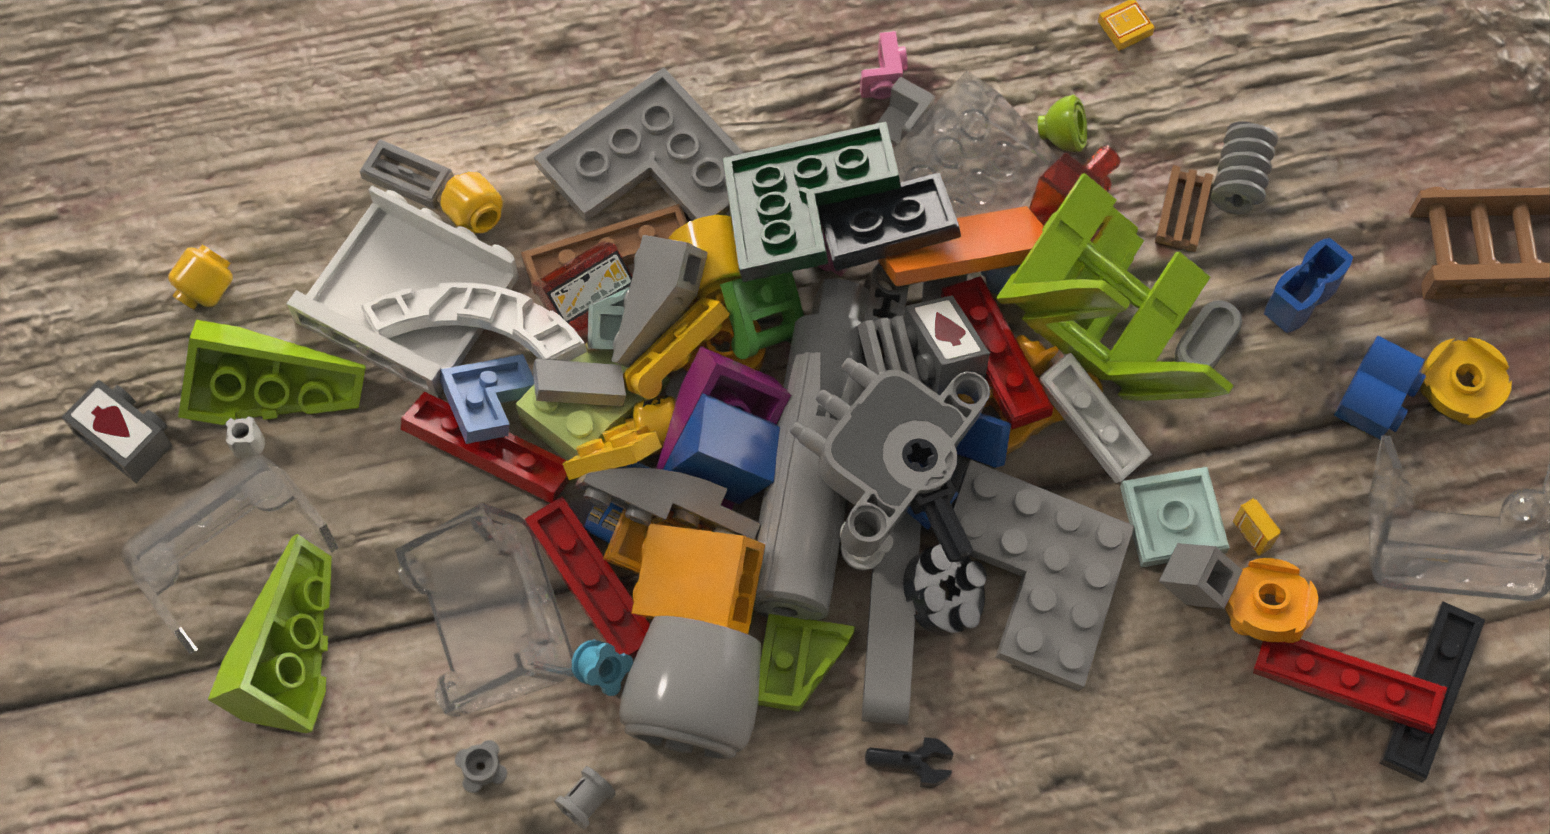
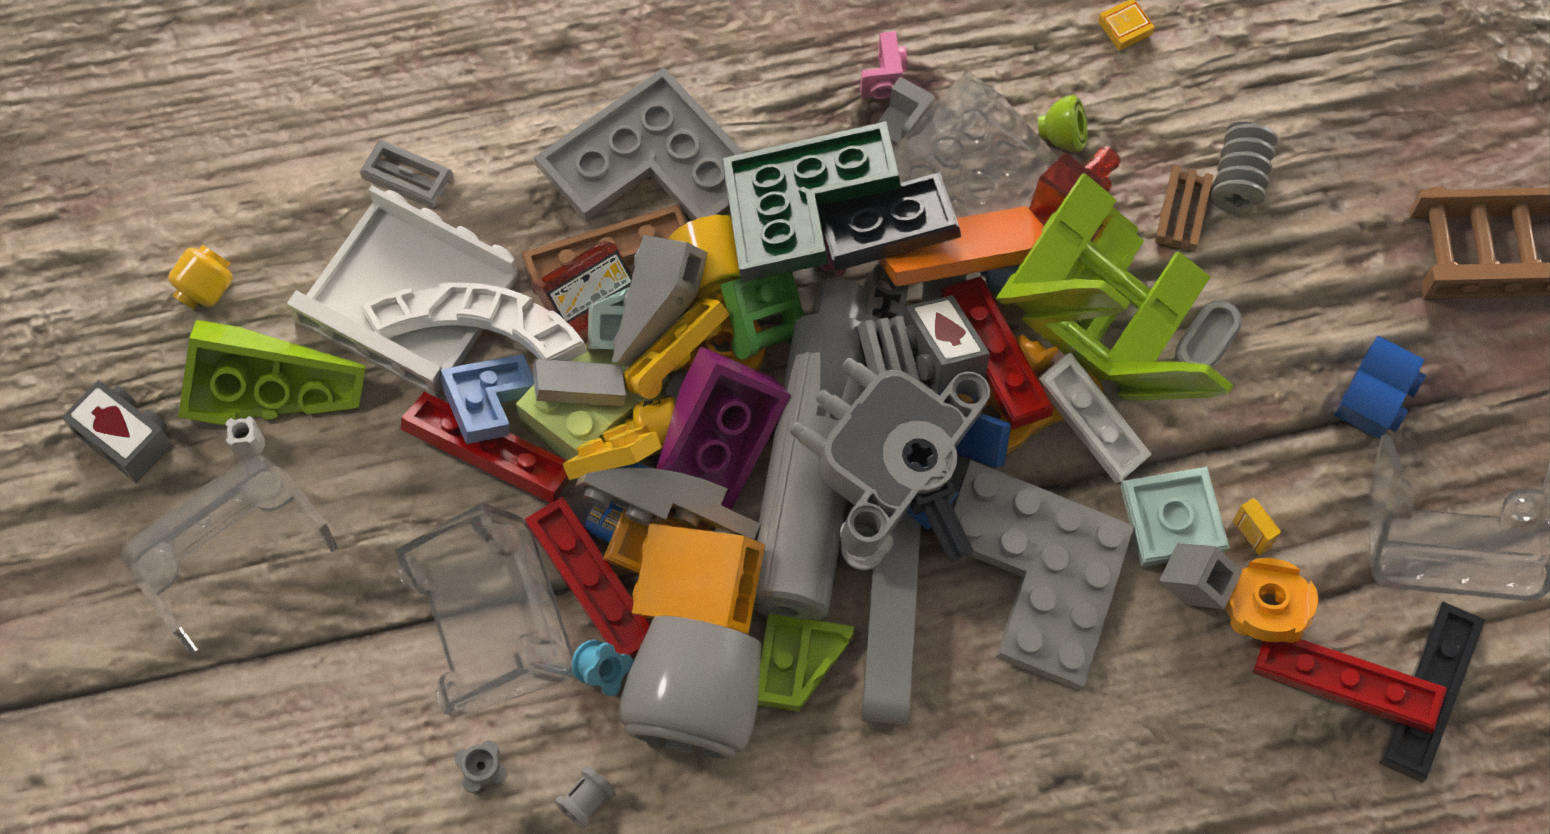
lime wedge [208,534,332,733] -> none
yellow head [440,172,503,234] -> none
blue slope [663,393,780,504] -> none
black bar [865,737,954,788] -> none
black plate [903,544,987,636] -> none
blue brick [1264,238,1353,333] -> none
yellow plate [1420,337,1512,425] -> none

